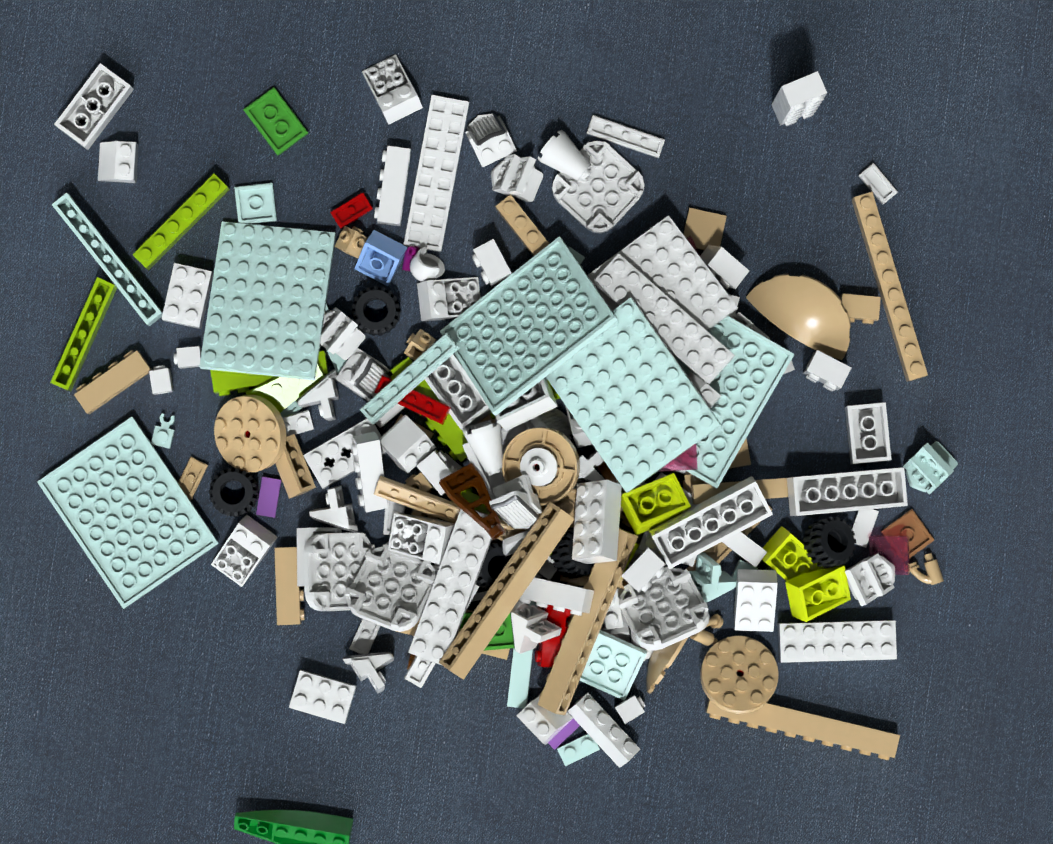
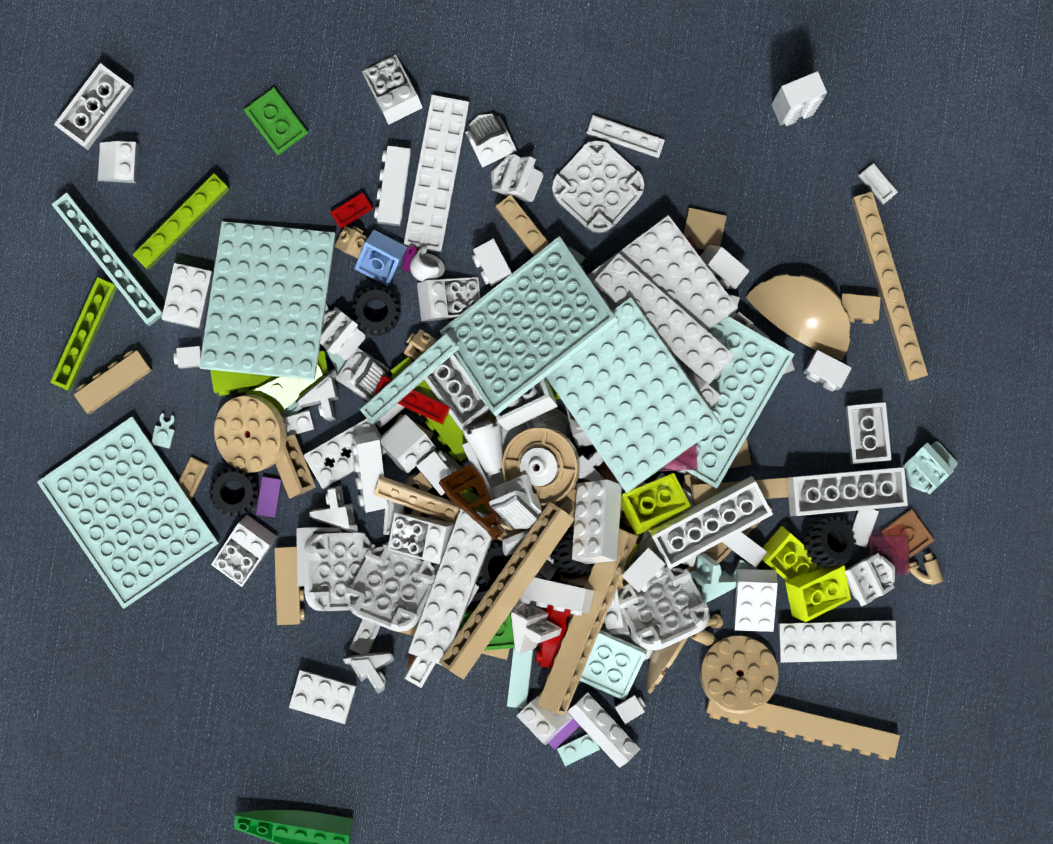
white brick [149,365,174,395] -> none
light aqua tile [234,183,277,224] -> none
white cone [538,130,592,181] -> none

